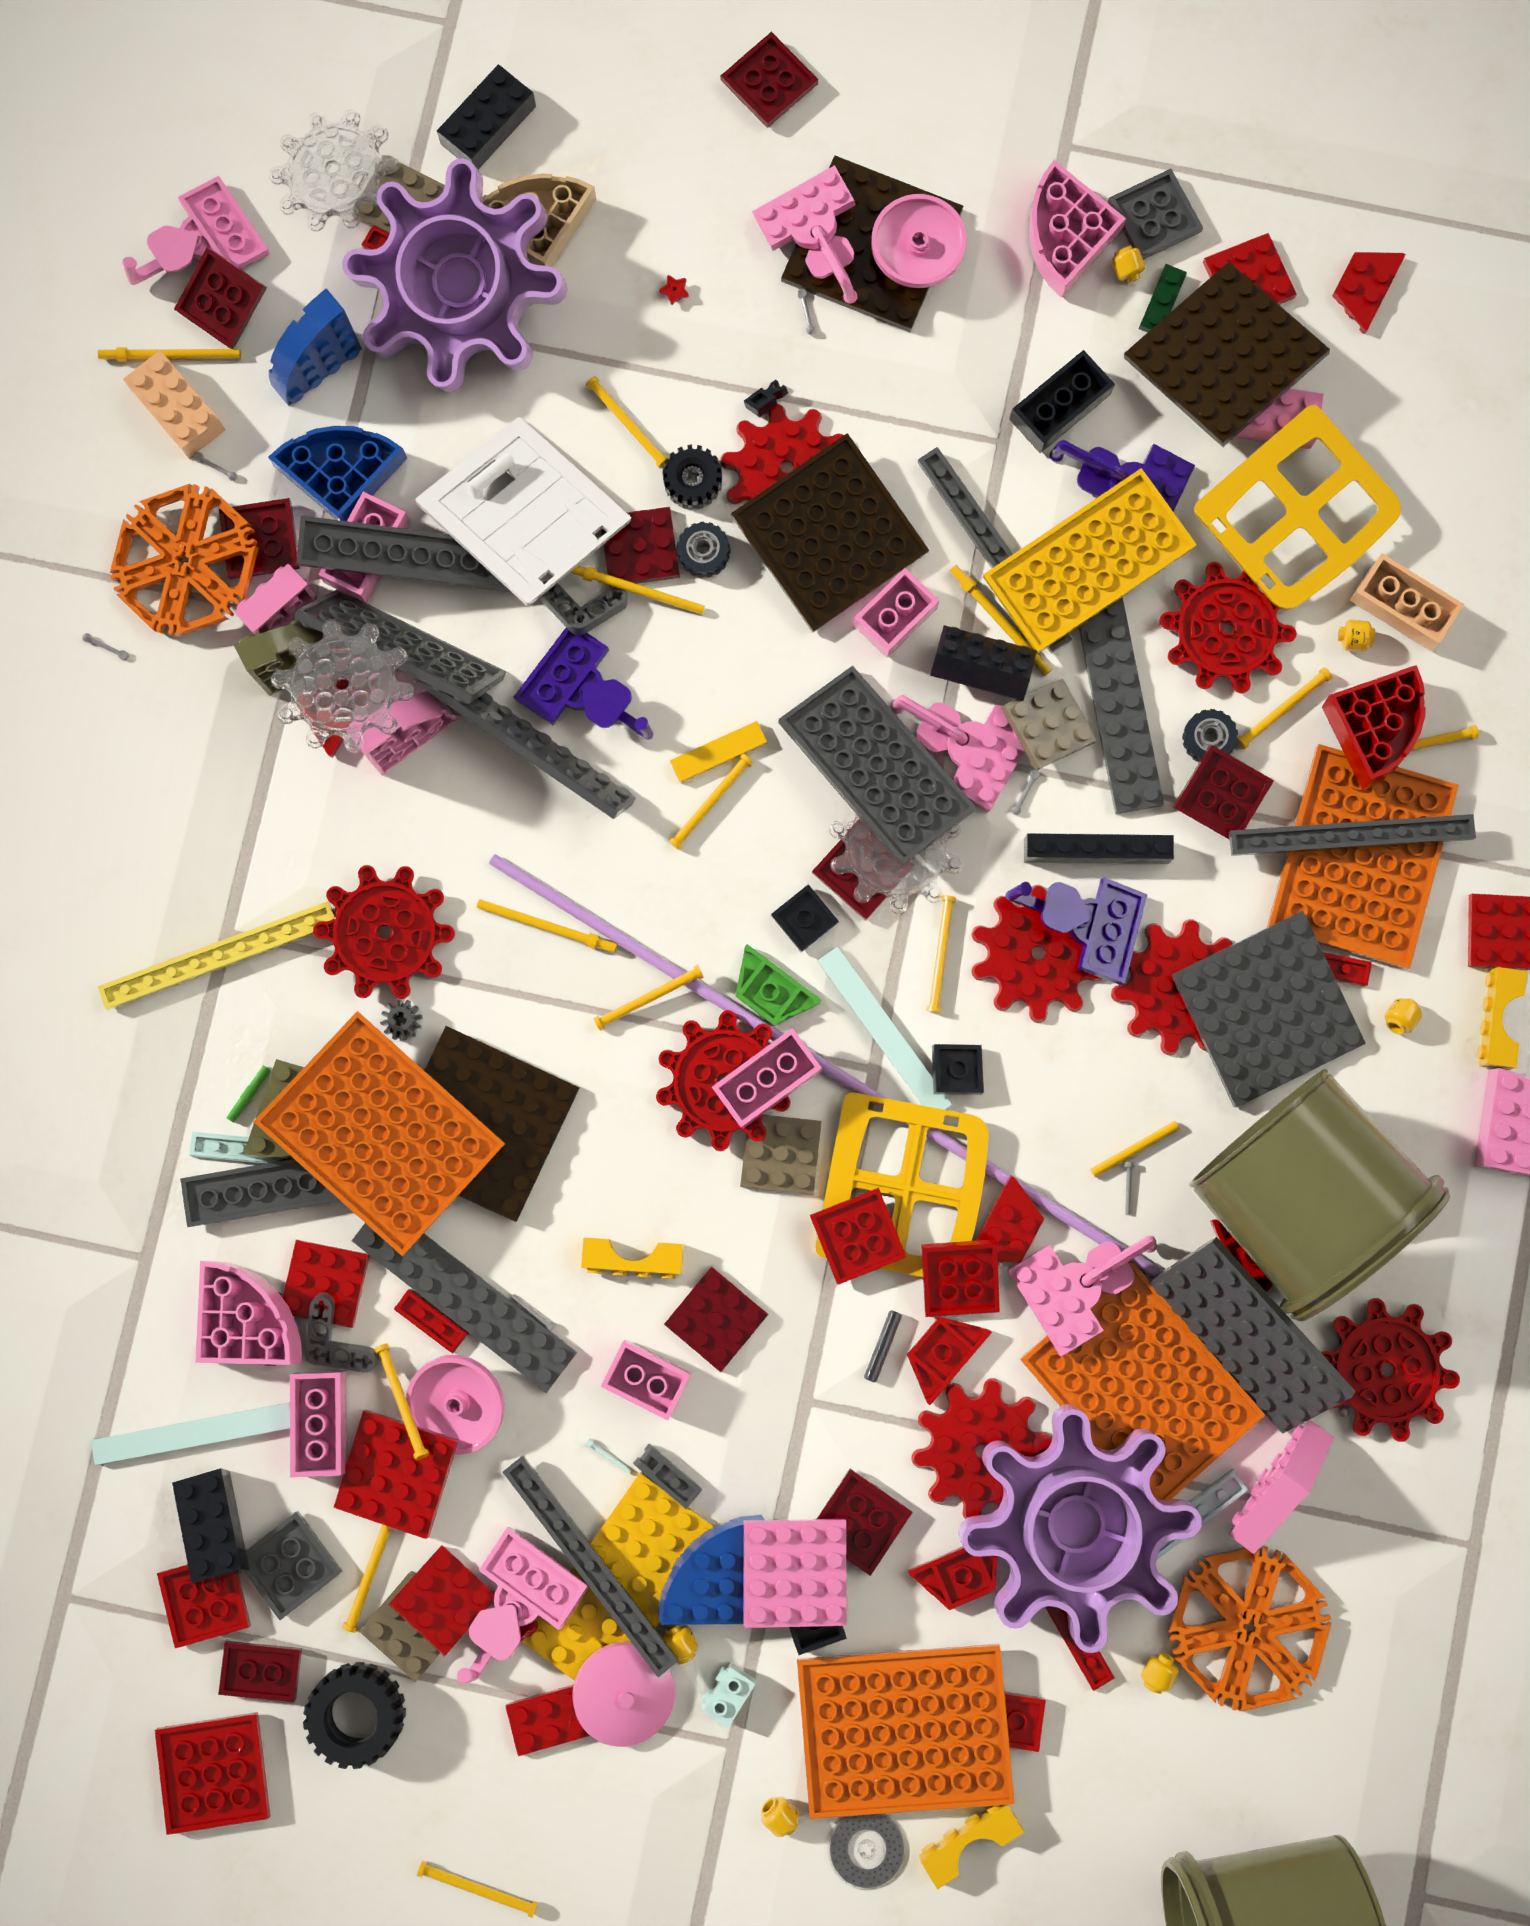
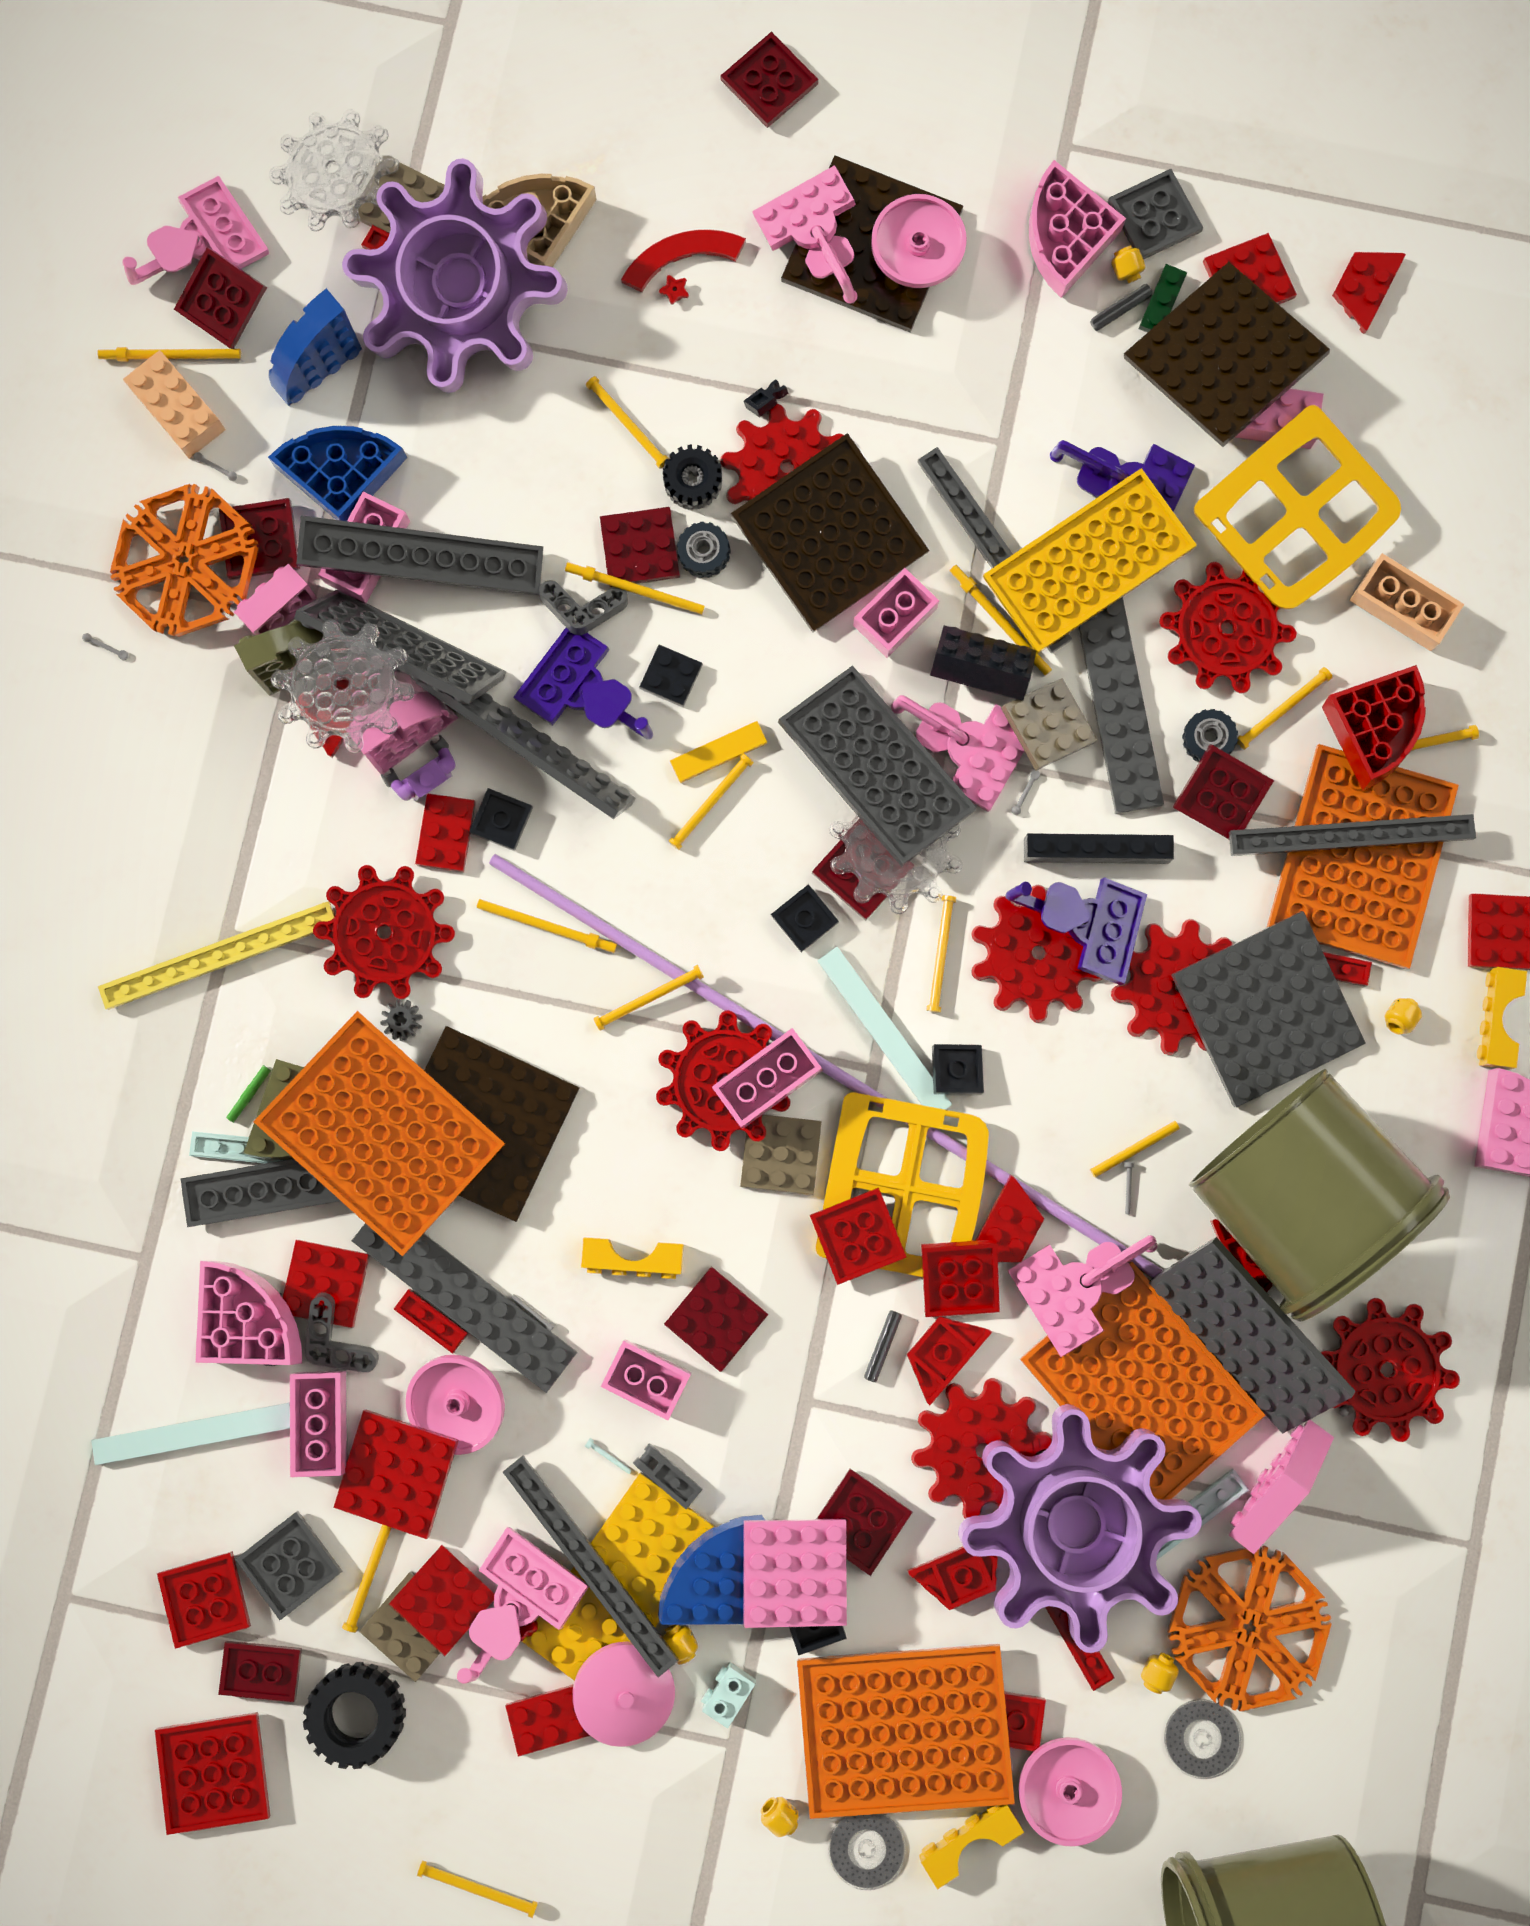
black brick [172,1468,250,1585] -> none
yellow bar [374,1343,429,1460] -> none
white door [415,417,631,606] -> none
black brick [437,64,536,170] -> none
bright green wing [735,944,822,1026] -> none
light grey hinge [798,289,815,335] -> none
black brick [1009,350,1115,454] -> none
yellow head [1338,619,1375,652] -> none
none -> medium lavender torso [381,735,456,801]
none -> red plate [415,793,476,872]
none -> black plate [469,788,533,851]
none -> red tile [621,230,746,292]
none -> black plate [639,644,703,708]
none -> bright pink dish [1018,1737,1122,1846]
none -> dark grey axle [1090,284,1153,331]
none -> clear piece [1164,1699,1241,1779]

